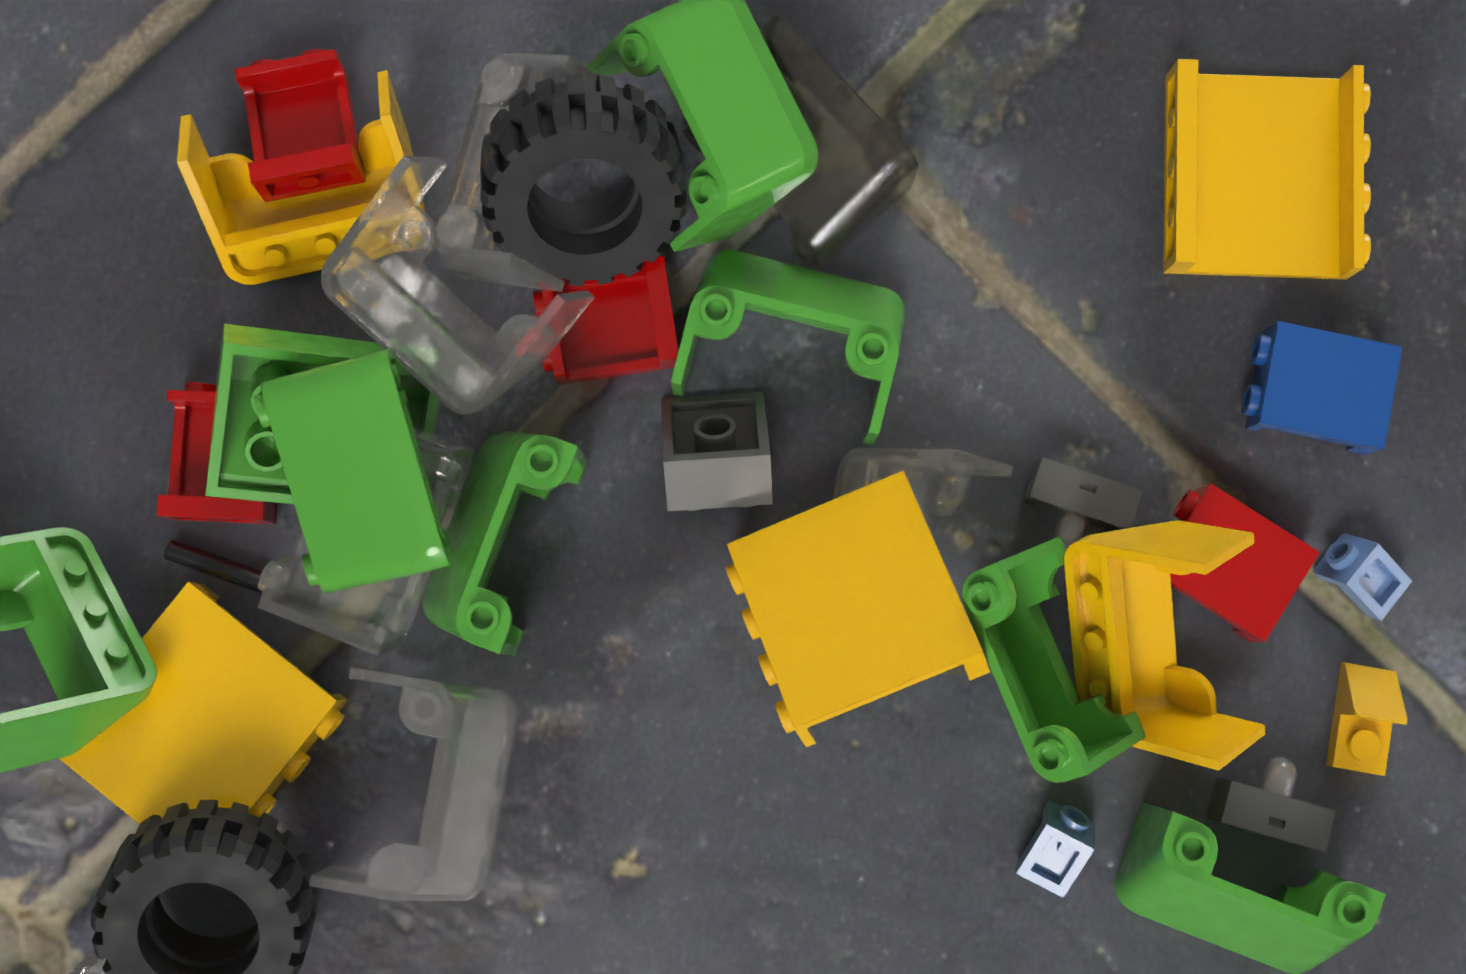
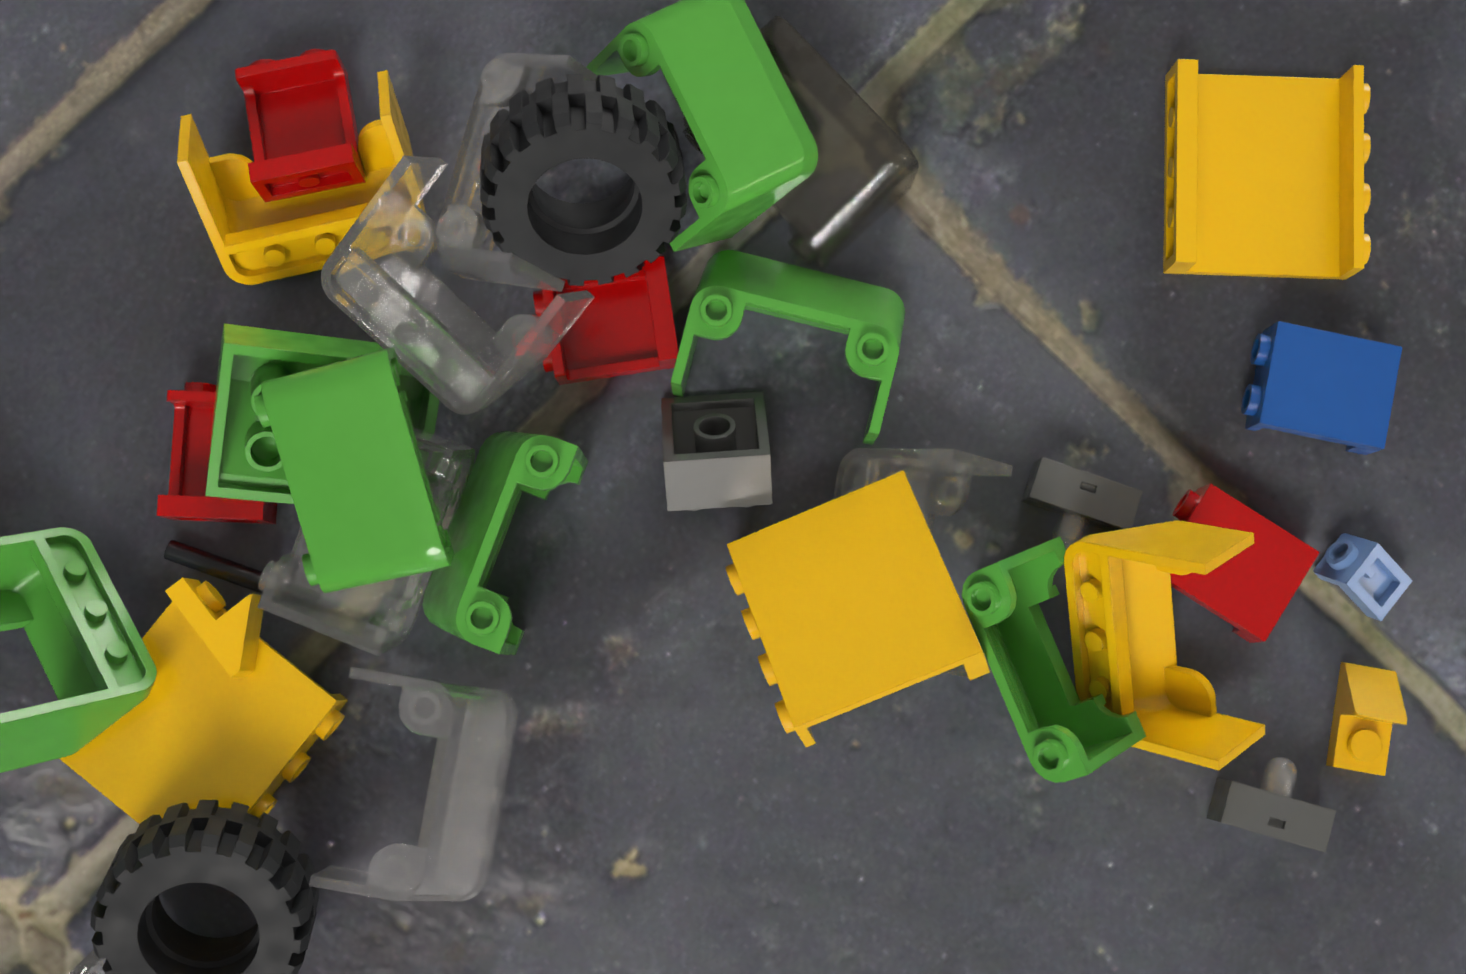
bracket [1016,800,1095,898] -> none
bright green windscreen [1114,802,1386,974] -> none
none -> yellow slope [165,577,265,678]

